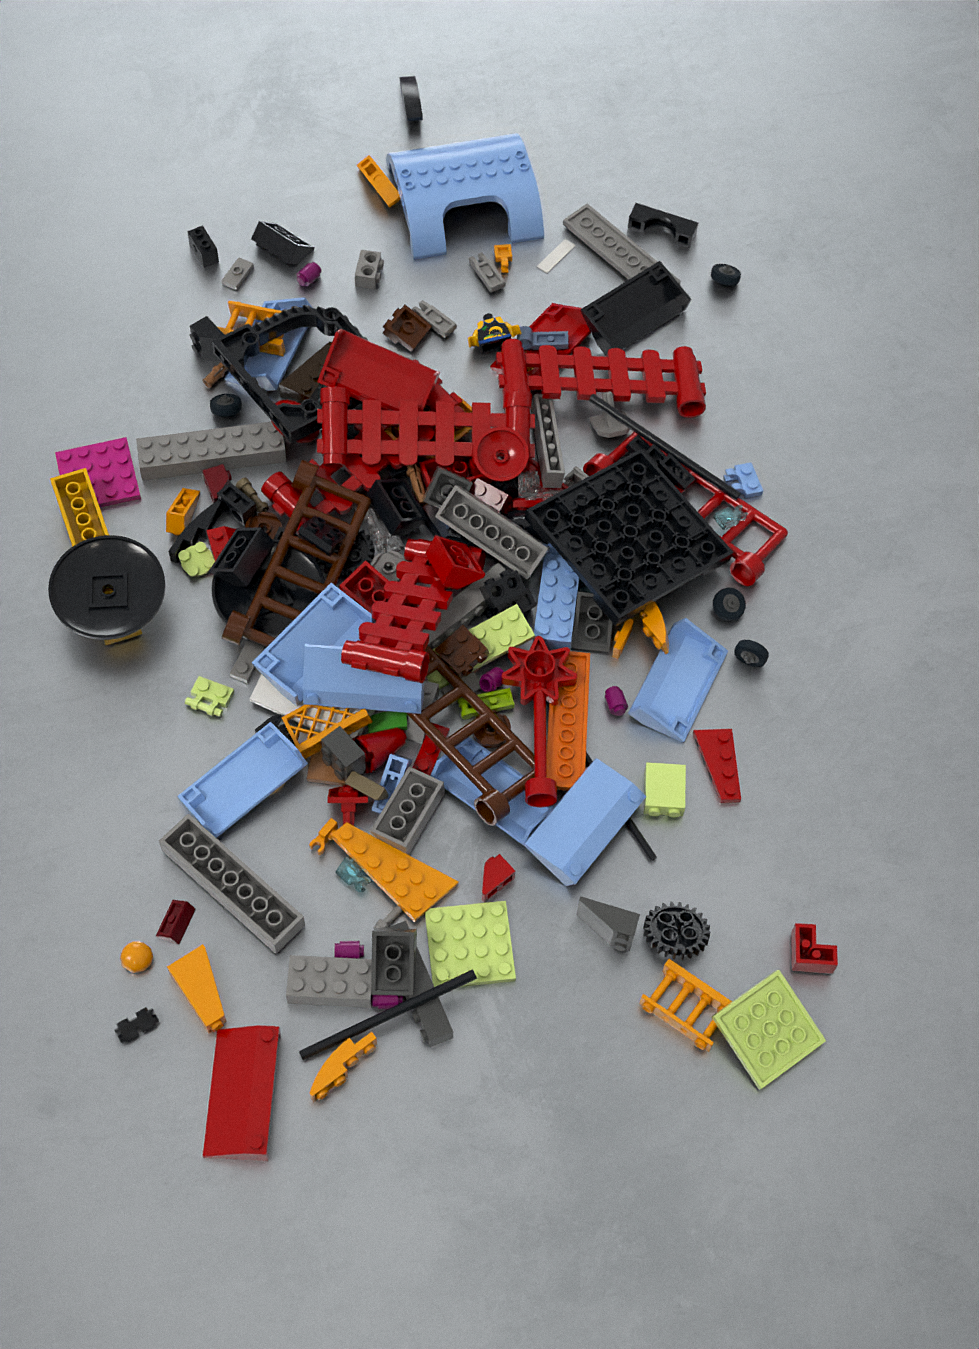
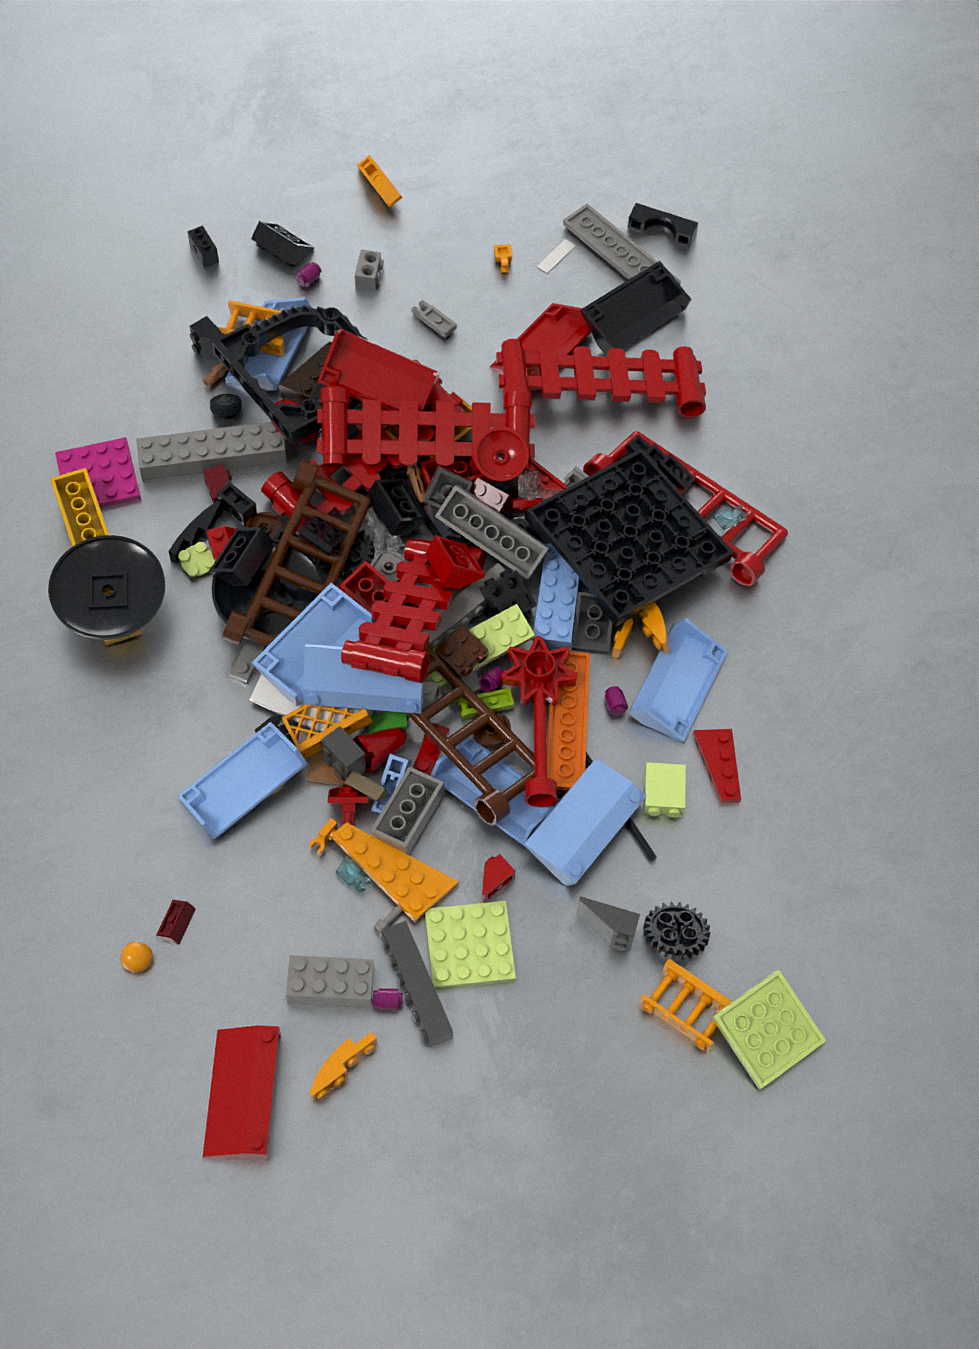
black hinge [114,1007,159,1043] -> none
light grey brick [159,813,305,954] -> none
light orange slope [166,488,200,535] -> none
light orange slope [167,944,227,1033] -> none
yellowish green plate [185,676,235,717] -> none
light grey plate [221,257,254,290] -> none
dark tan piece [236,477,269,513] -> none
black piece [299,969,477,1061] -> none
magenta brick [334,941,364,959] -> none
dark grey slope [371,928,417,996] -> none
reddish brown plate [382,304,432,352] -> none
light blue slope [386,133,544,260] -> none
black slope [399,76,423,121] -> none
torso [468,313,522,355] -> none
light grey hinge [469,252,506,293] -> none
sand blue plate [517,326,568,350] -> none
light grey brick [531,394,565,488] -> none
black piece [589,394,741,501] -> none
light grey piece [590,392,630,438] -> none
black wheel [711,264,741,286] -> none
black wheel [713,587,746,621] -> none
light blue plate [723,462,763,498] -> none
black wheel [734,640,769,667] -> none
red brick [791,923,838,974] -> none

